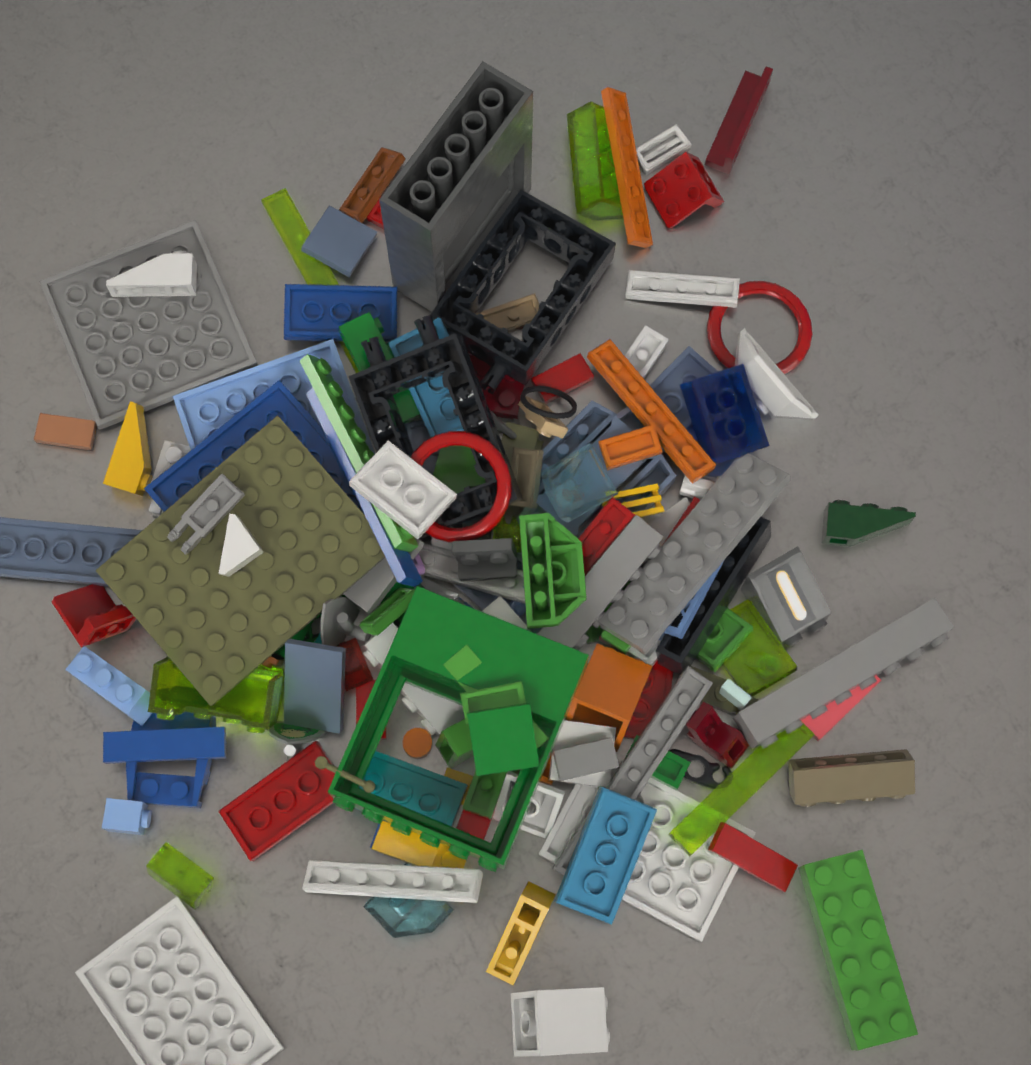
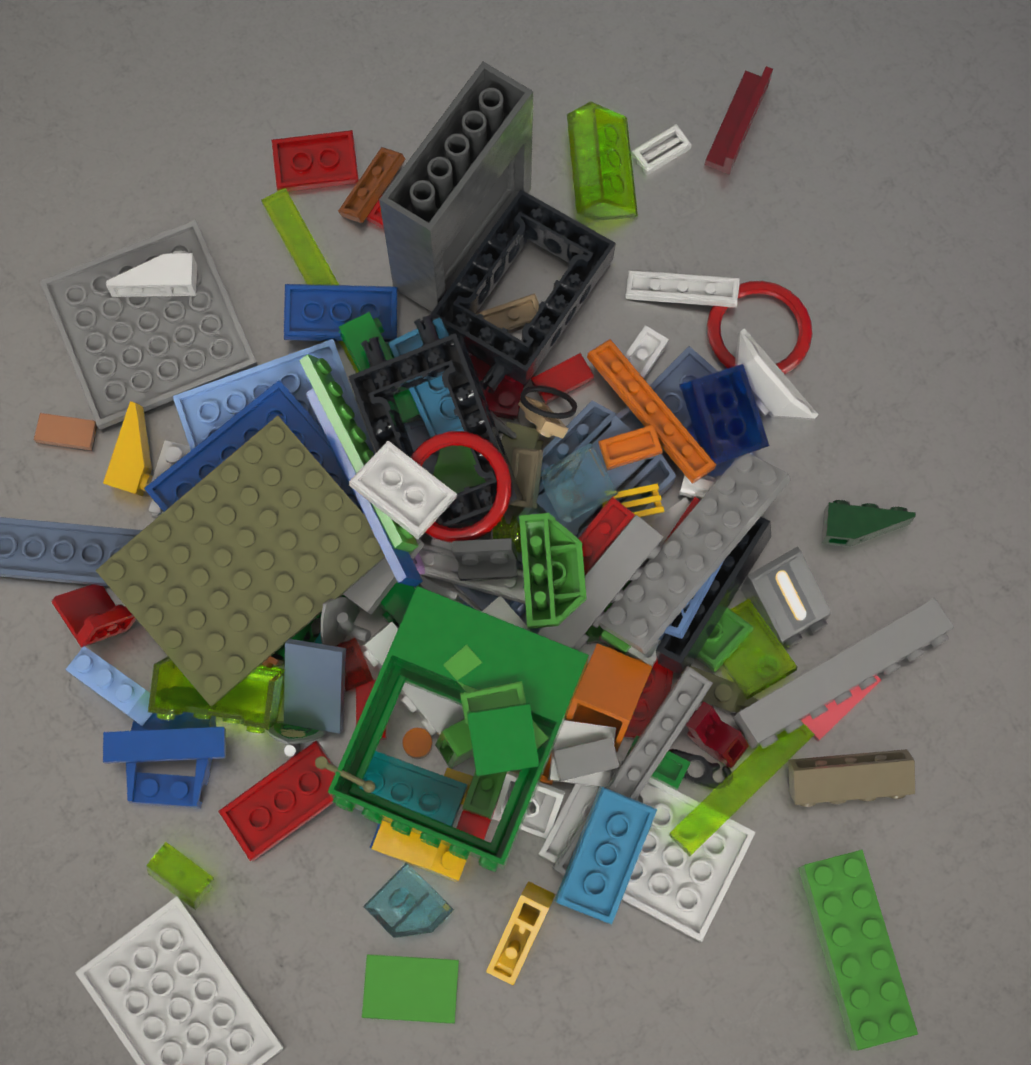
light blue brick [102,798,151,835] -> none
light grey hinge [167,474,245,555] -> none
white slope [219,513,264,577] -> none
sand blue tile [301,205,377,278] -> none
white tile [302,860,483,903] -> none
bright green tile [359,587,415,636] -> none
white slope [511,987,610,1057] -> none
orange tile [601,87,653,248] -> none
red bracket [644,152,725,228] -> none
red tile [708,822,798,892] -> none
light aqua tile [719,679,751,710] -> none
none -> red tile [272,130,359,193]
none -> bright green tile [362,954,459,1024]

